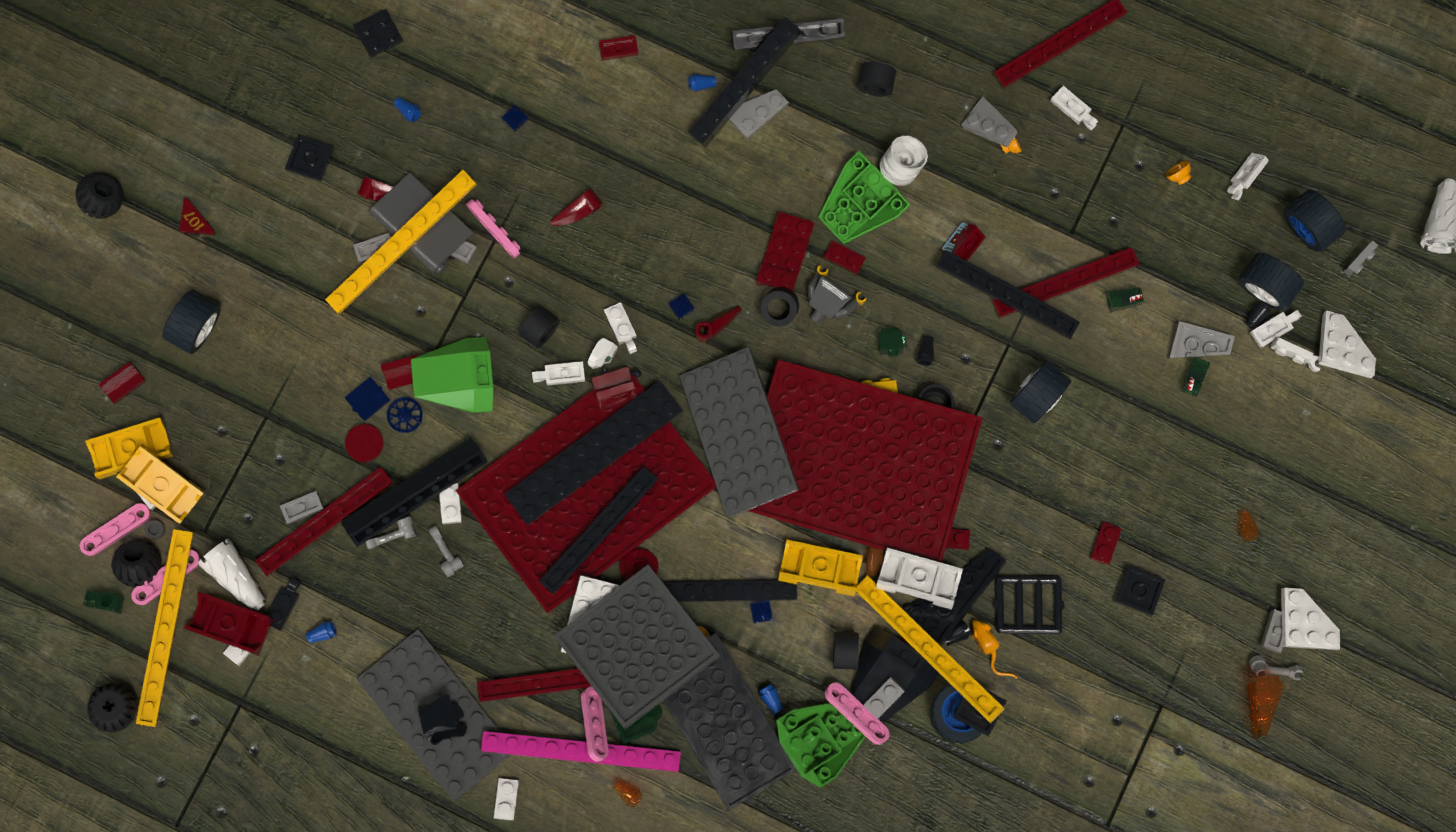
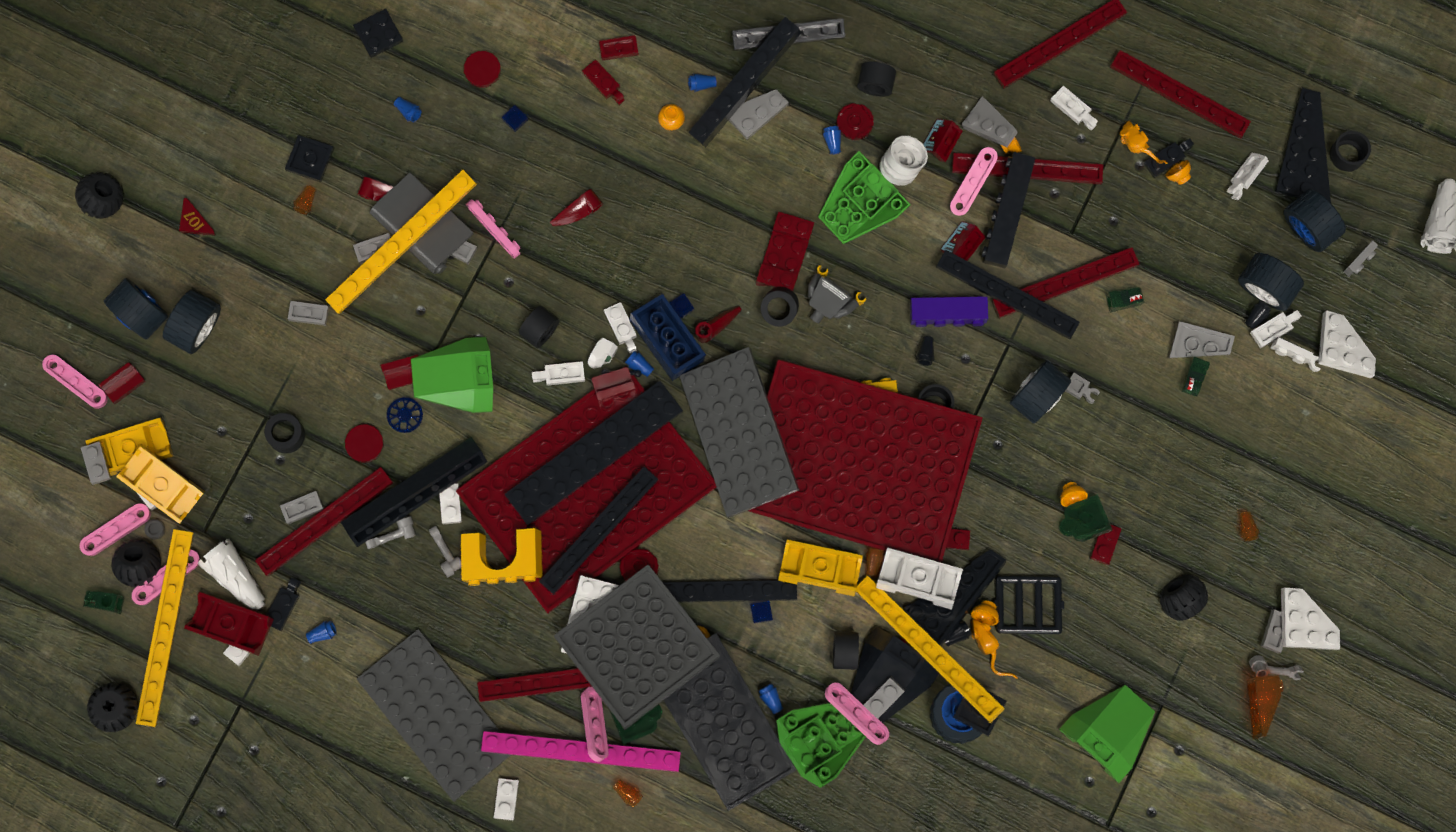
clear blue piece [345,377,391,422] -> none
black piece [418,694,467,745] -> none
dark red plate [824,241,866,276] -> none
clear green brick [878,327,907,357] -> none
black plate [1115,565,1166,616] -> none
none -> bright pink plate [42,355,108,409]
none -> light grey plate [81,442,112,485]
none -> black wheel [104,278,168,340]
none -> black piece [264,413,305,454]
none -> light grey plate [288,301,329,326]
none -> clear orange cone [293,186,316,215]
none -> yellow arch [461,528,542,586]
none -> dark red tile [464,51,501,88]
none -> dark red plate [582,60,625,105]
none -> blue cone [625,351,654,377]
none -> dark blue brick [630,294,706,381]
none -> light orange piece [658,104,685,130]
none -> blue cone [823,126,841,155]
none -> dark red tile [837,103,874,140]
none -> dark purple brick [910,297,988,327]
none -> dark red panel [923,119,963,162]
none -> bright pink plate [950,147,998,216]
none -> dark red plate [952,153,1103,185]
none -> light orange piece [971,601,999,626]
none -> black brick [981,152,1036,269]
none -> clear green plate [1059,494,1112,542]
none -> bright green wedge [1059,685,1155,783]
none -> light orange piece [1060,482,1088,507]
none -> light grey plate [1065,373,1100,404]
none -> dark red plate [1110,50,1251,139]
none -> light orange animal [1120,121,1168,164]
none -> black plate [1143,138,1194,178]
none -> black wheel [1160,574,1208,621]
none -> black wing [1275,88,1331,203]
none -> black piece [1330,131,1371,172]

